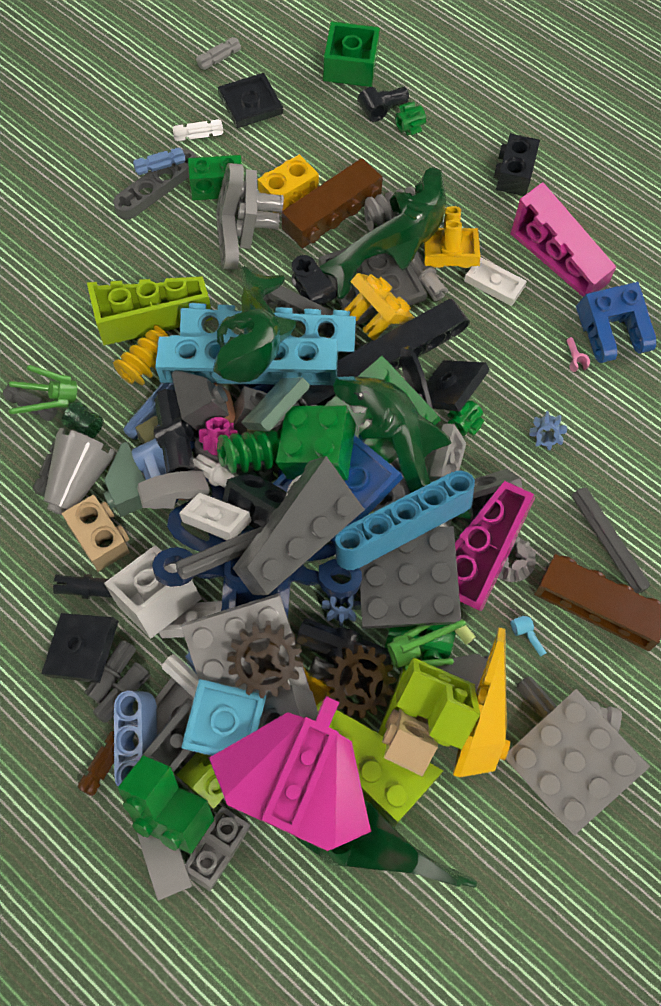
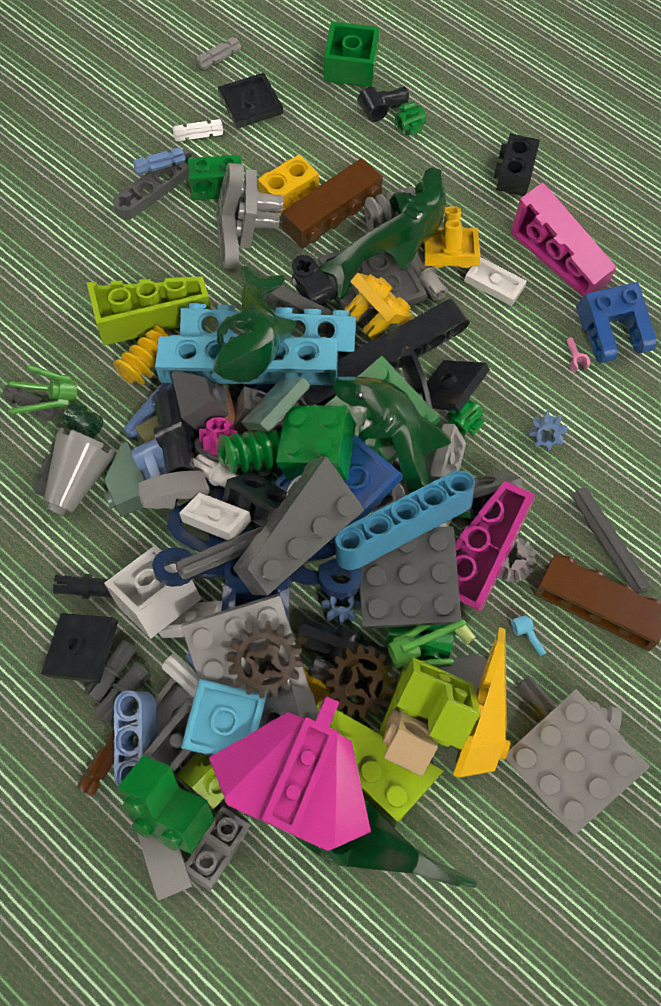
tan brick [61,494,130,572] -> none

